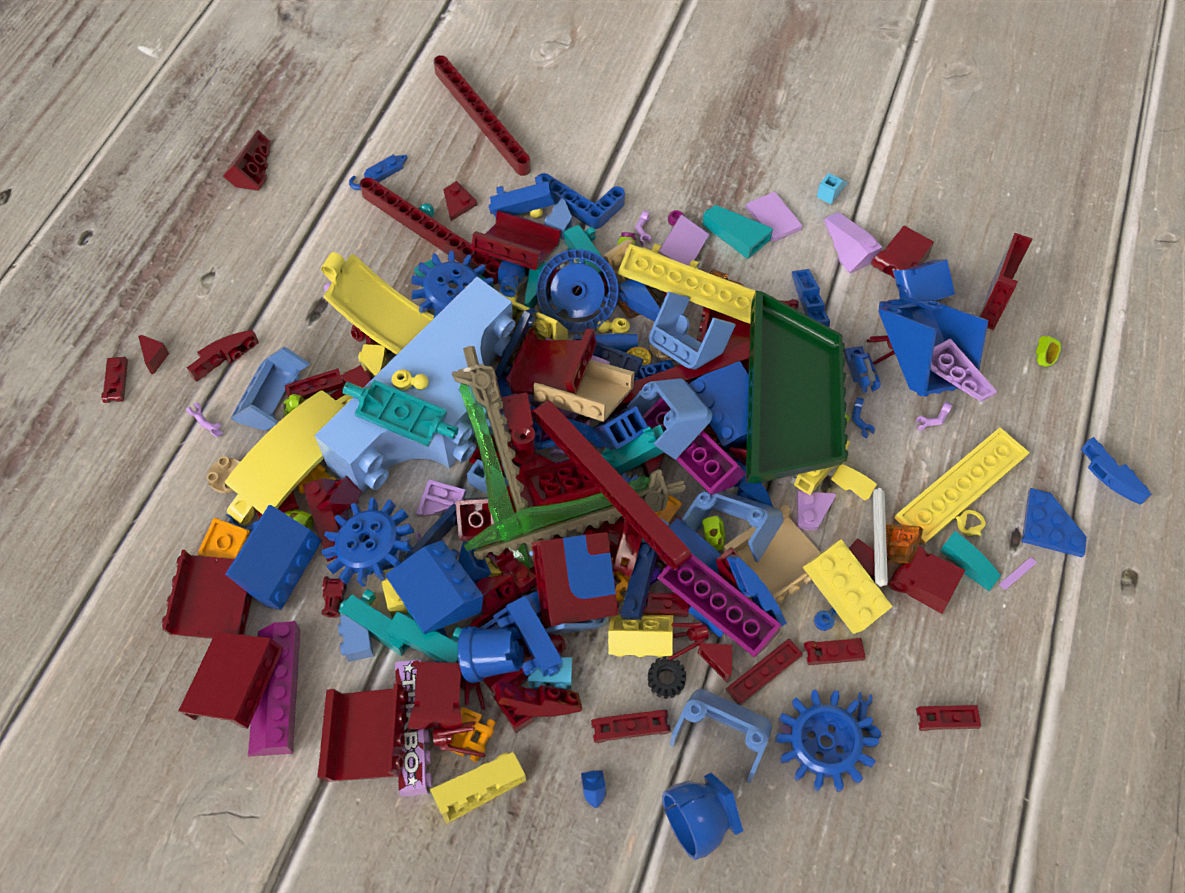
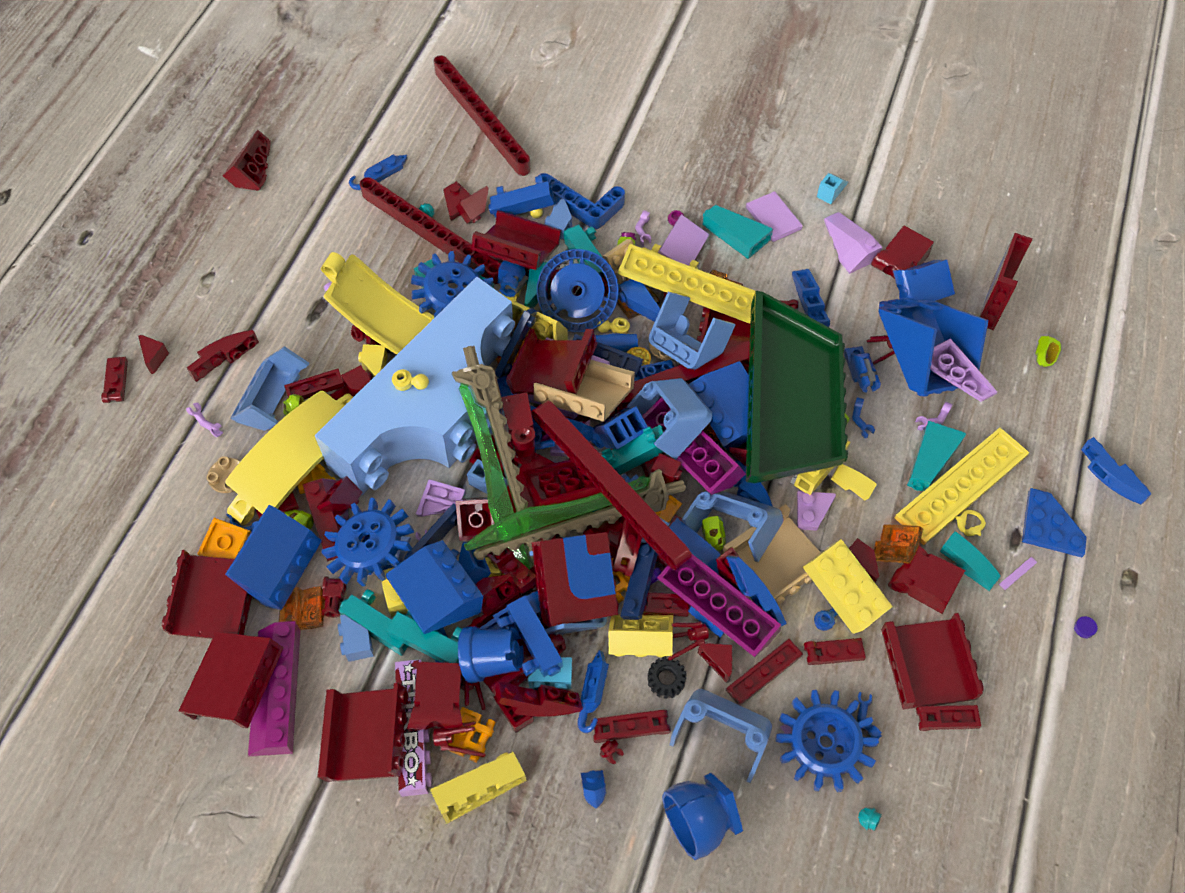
teal plate [343,380,459,447] -> none
white axle [873,488,888,587] -> none
none -> clear orange slope [279,586,324,630]
none -> dark red slope [456,186,489,224]
none -> blue plate [578,650,609,733]
none -> dark red plate [600,740,624,765]
none -> dark red slope [651,453,683,496]
none -> teal plate [858,808,882,831]
none -> dark red panel [881,613,984,710]
none -> teal slope [907,421,966,491]
none -> dark purple tile [1074,616,1098,638]

